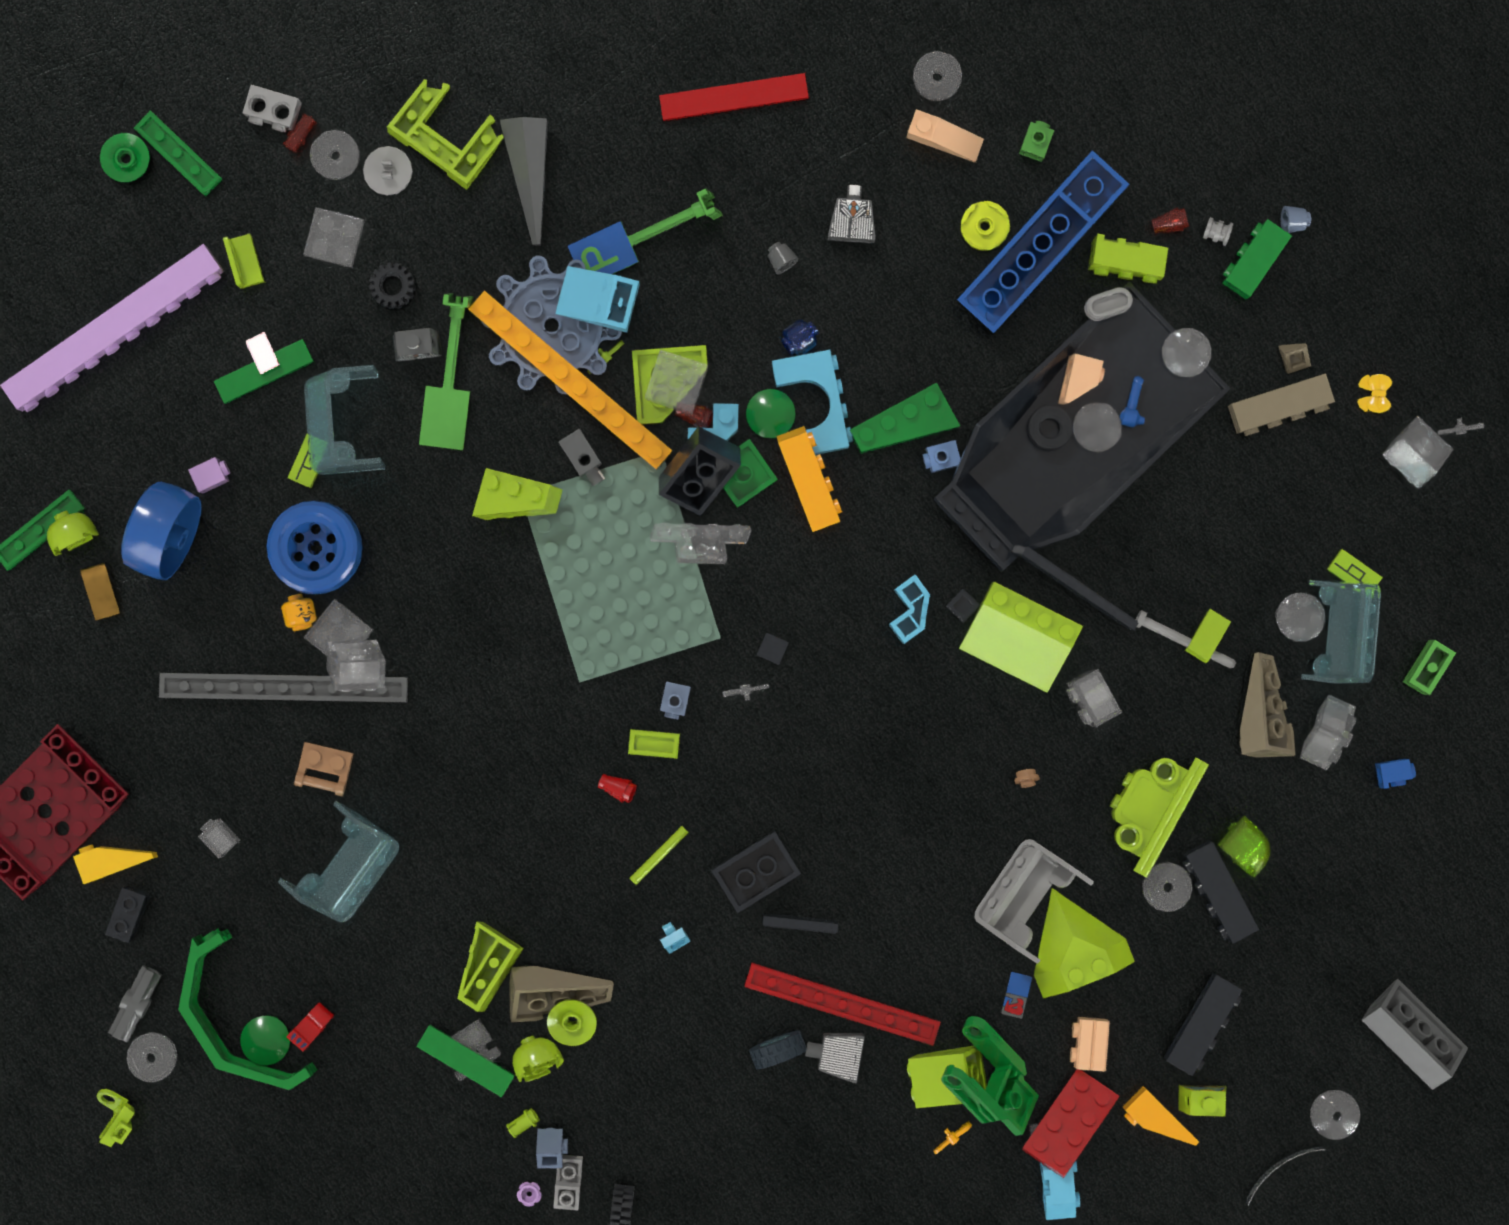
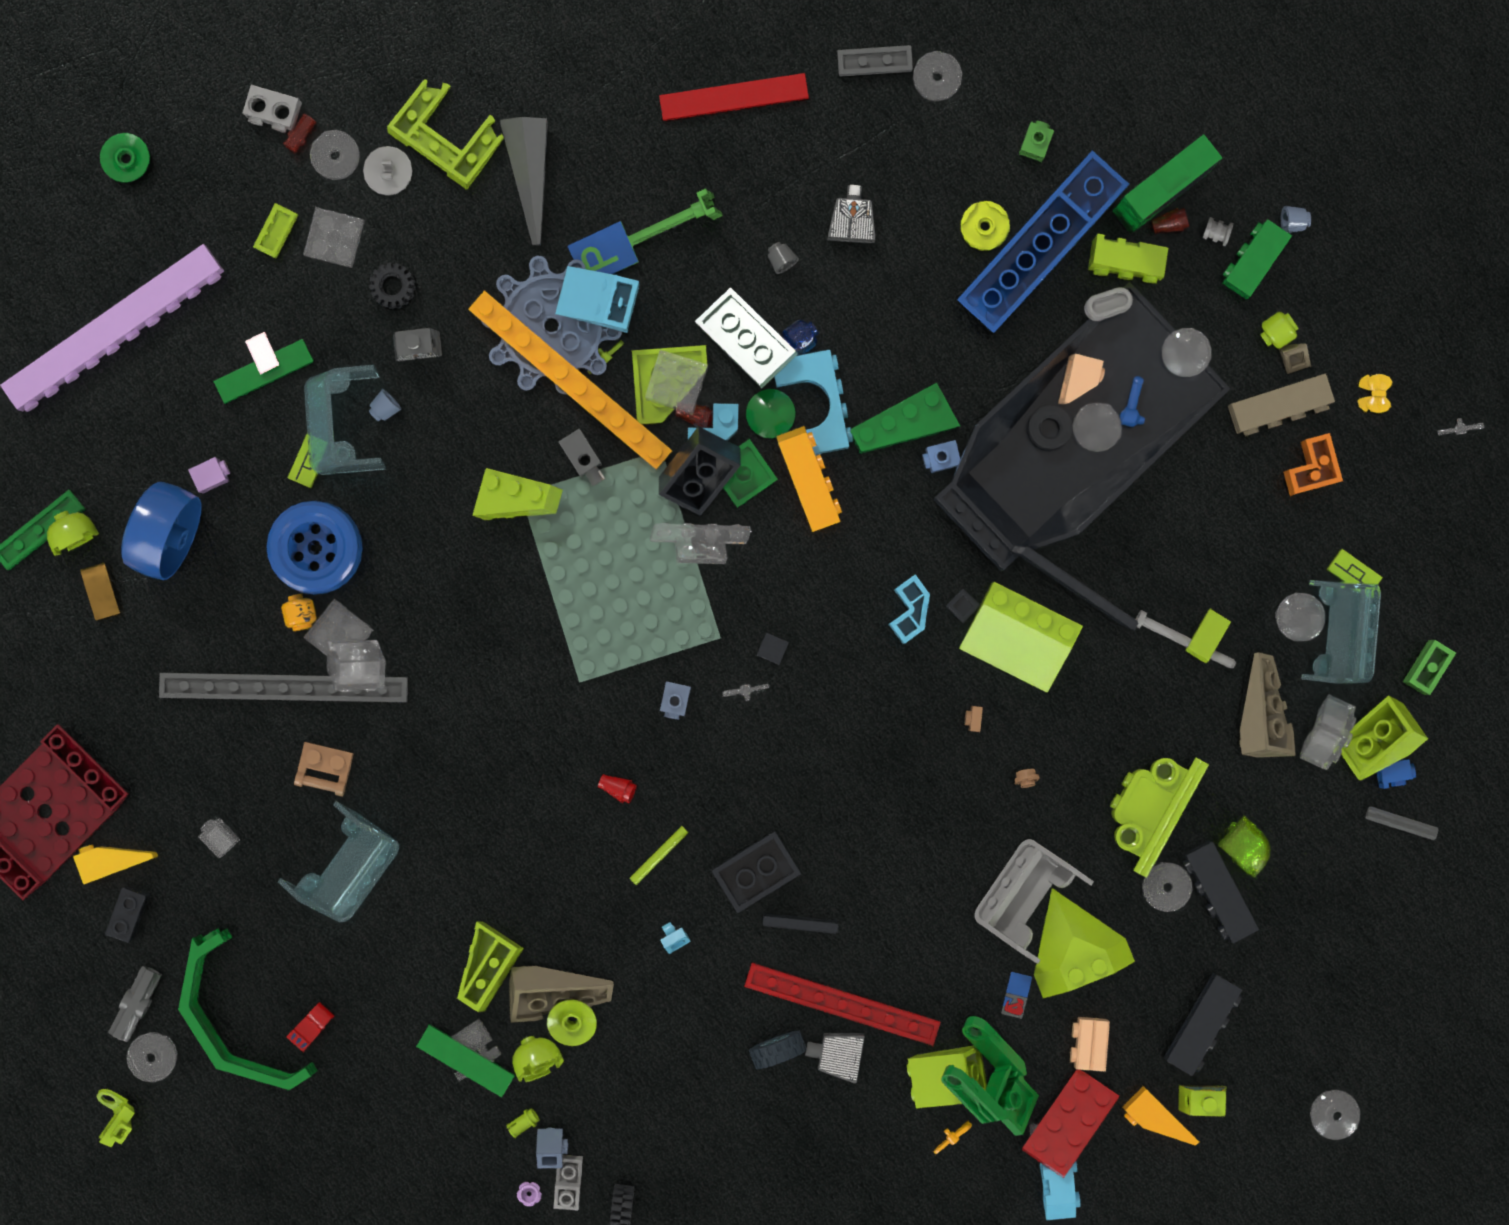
green tile [134,110,222,197] -> none
lime panel [223,234,265,289] -> none
green dish [240,1016,290,1065] -> none
bright green piece [419,293,474,450] -> none
lime tile [628,729,680,759] -> none
light nougat slope [906,110,984,162] -> none
clear brick [1066,669,1122,727] -> none
black sticker [1245,1147,1325,1205] -> none
dark grey slope [1362,979,1468,1090] -> none
clear slope [1383,416,1453,489] -> none
none -> lime plate [253,203,298,259]
none -> sand blue hat [369,389,401,421]
none -> plate [695,288,798,388]
none -> dark grey plate [837,45,913,77]
none -> medium nougat plate [965,706,983,732]
none -> green tile [1113,134,1222,235]
none -> lime head [1260,312,1299,349]
none -> orange brick [1284,433,1343,496]
none -> lime slope [1334,695,1428,780]
none -> dark grey axle [1366,807,1438,840]

